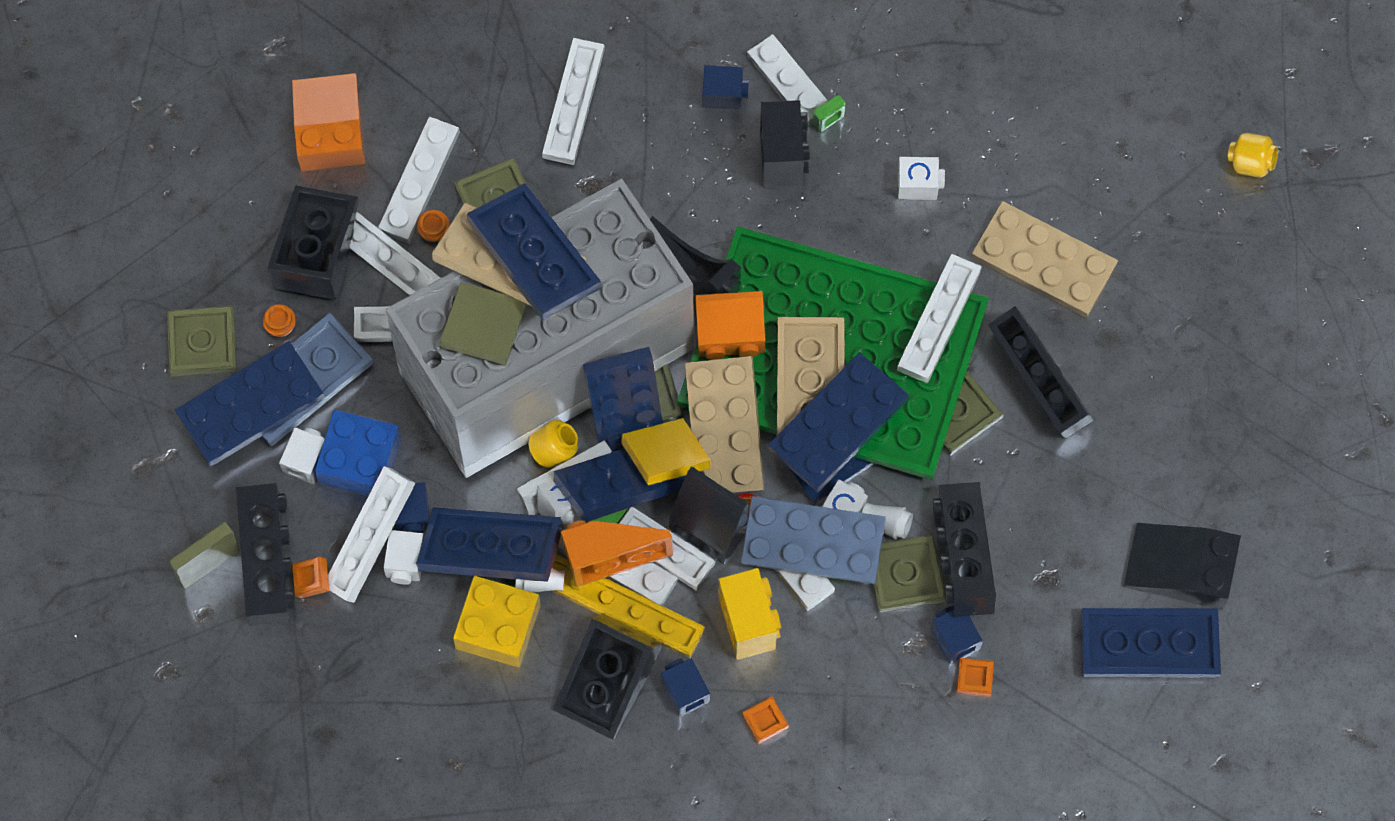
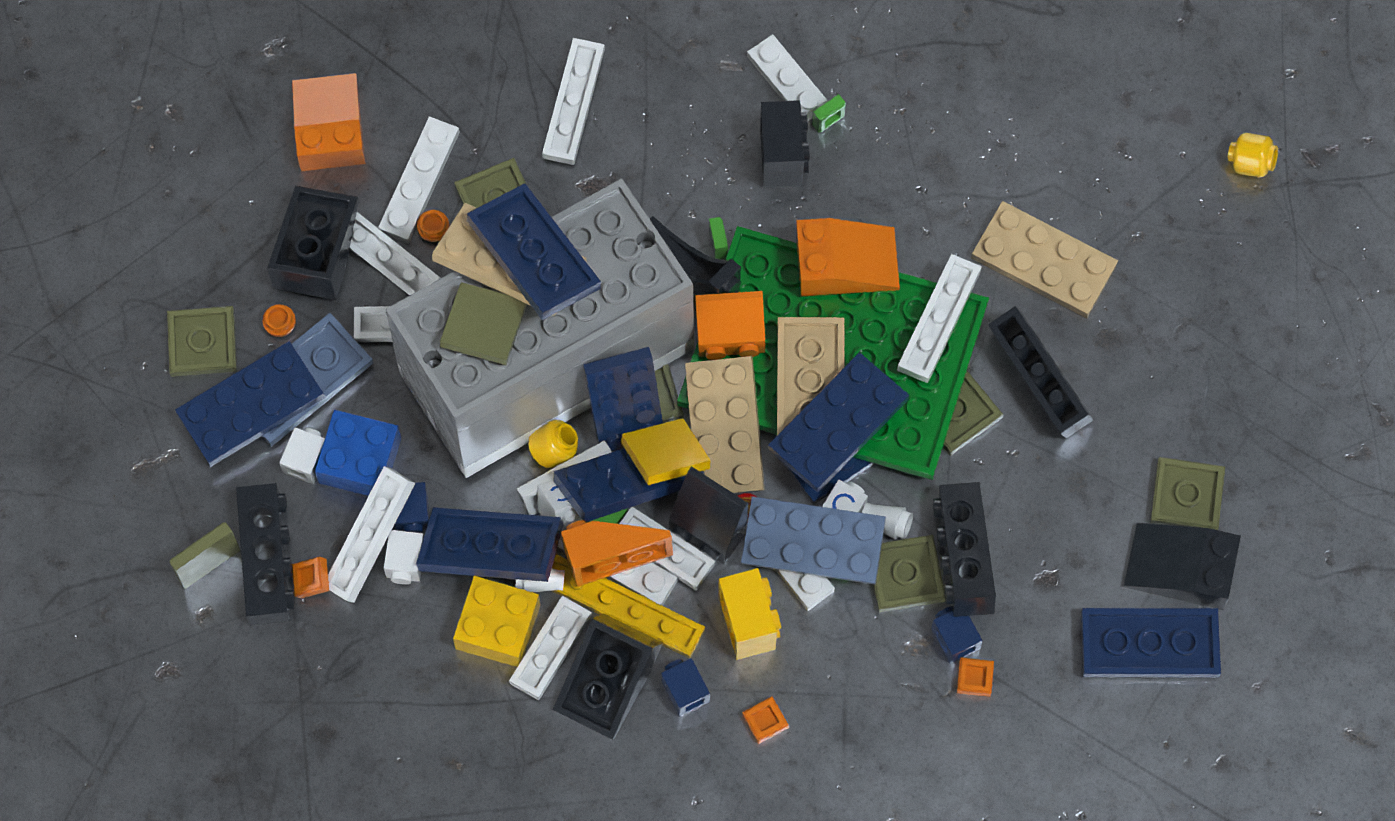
dark blue brick [702,65,749,110] -> none
white brick [898,157,945,200] -> none
none -> white plate [509,596,592,701]
none -> bright green tile [709,217,728,260]
none -> orange slope [796,218,900,296]
none -> olive tile [1150,457,1225,530]

